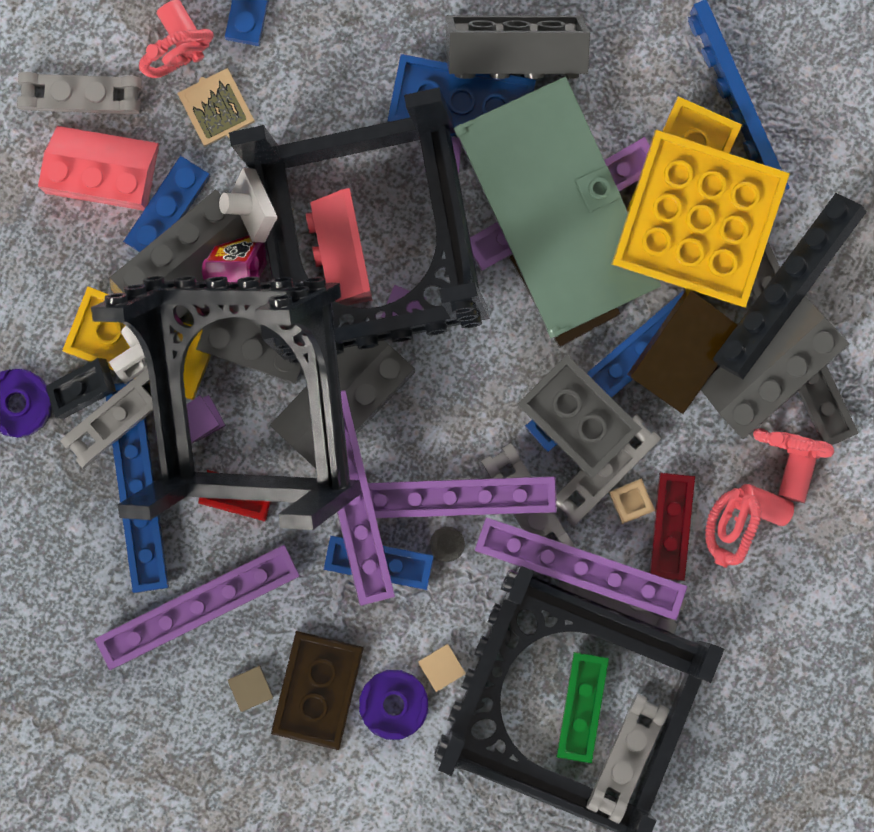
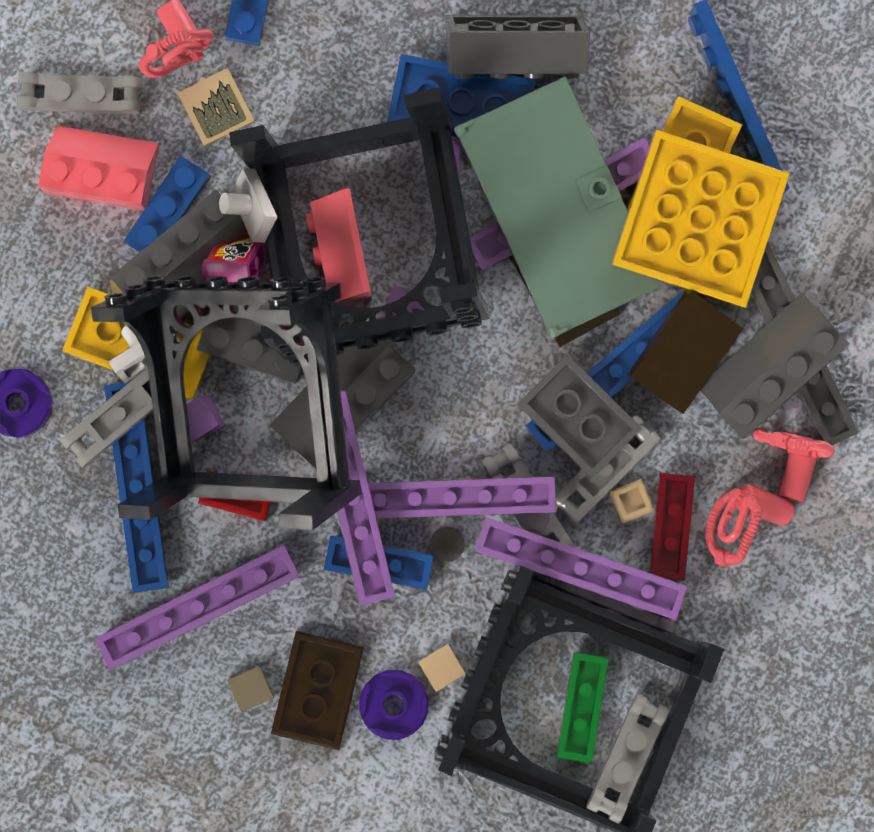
black plate [46,358,116,419] -> none
black plate [713,193,867,379] -> none

